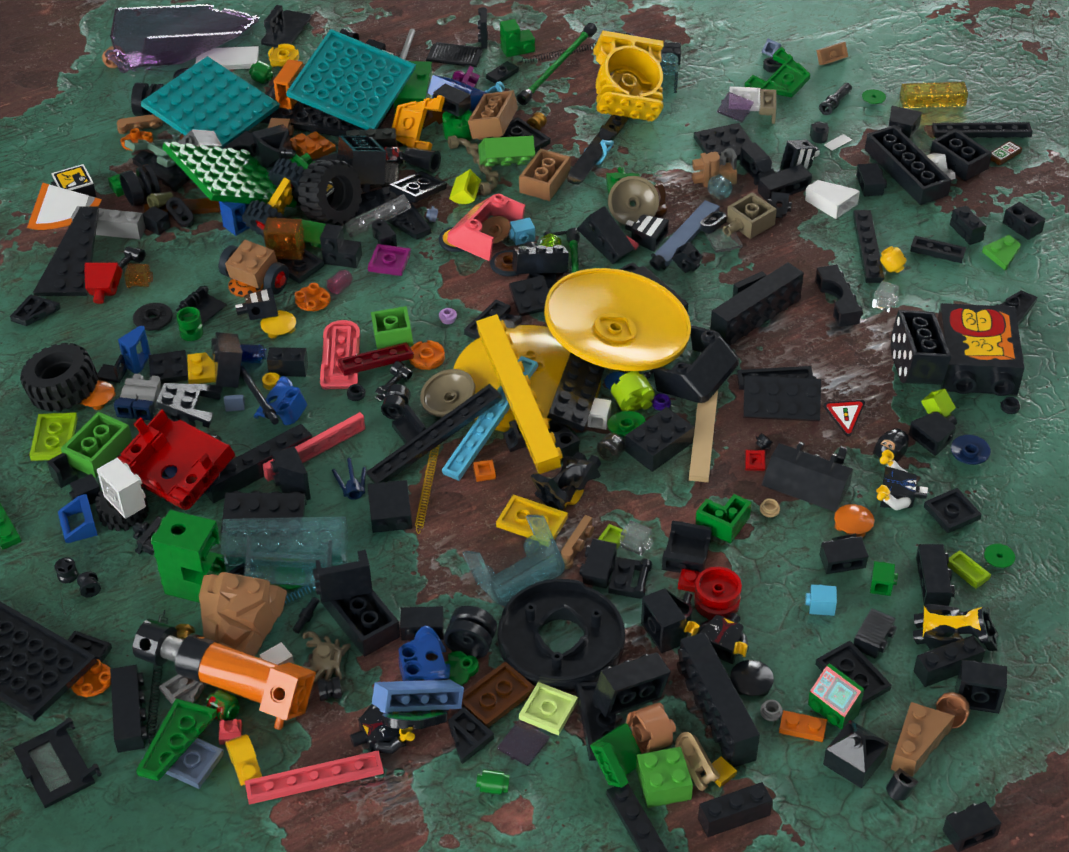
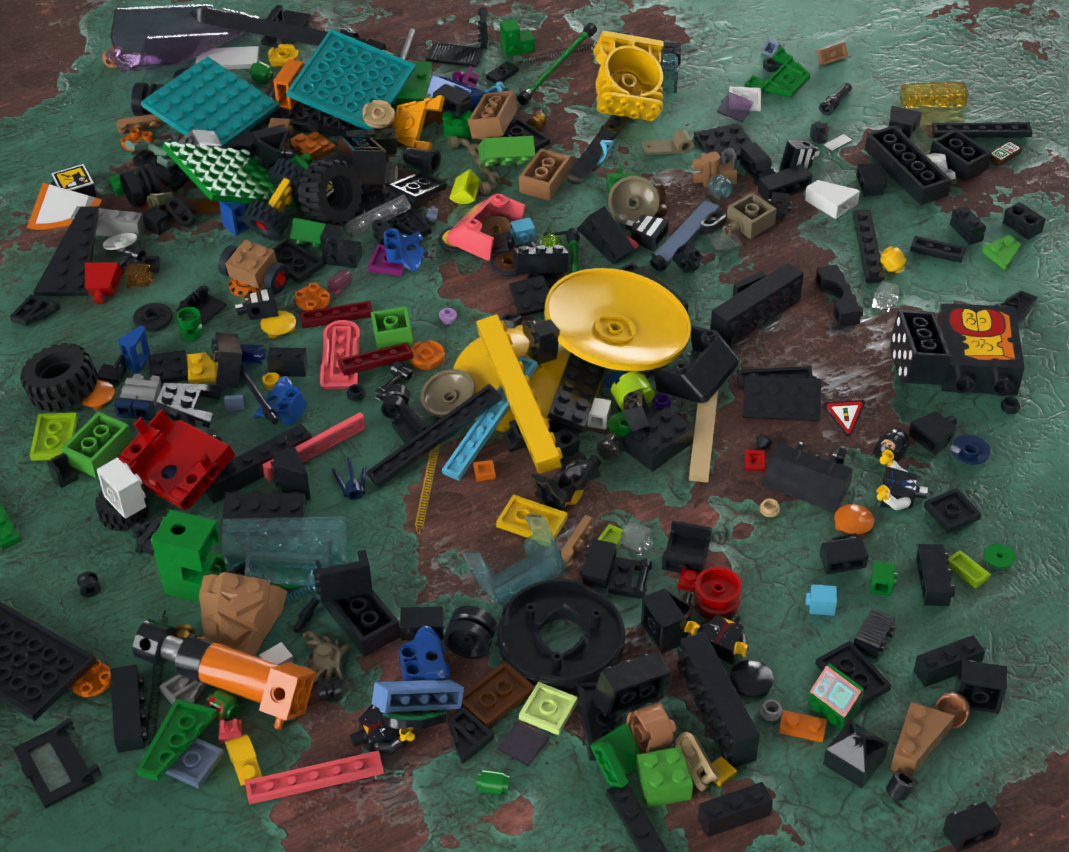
black wheel [54,557,78,584] -> none
blue tile [58,494,98,543] -> none
black plate [68,631,112,663] -> none
black brick [69,474,101,505] -> none
clear orange brick [263,217,305,260] -> none
black panel [367,480,412,533] -> none
black head [383,147,403,168] -> none
green plate [445,651,479,686] -> none
black plate [464,299,511,340] -> none
green brick [695,494,752,544] -> none
dark tan panel [759,89,776,124] -> none
green piece [862,89,886,104] -> none
black hips [913,604,998,651] -> none
lime brick [921,389,956,418] -> none
none -> white dish [103,233,137,252]
none -> black plate [126,256,160,275]
none -> black piece [190,8,367,46]
none -> dark red tile [299,301,373,329]
none -> tan tile [362,100,395,129]
none -> blue piece [384,228,424,272]
none -> black bracket [489,231,514,253]
none -> black brick [523,319,560,365]
none -> black brick [623,391,650,432]
none -> dark tan door [641,129,694,155]

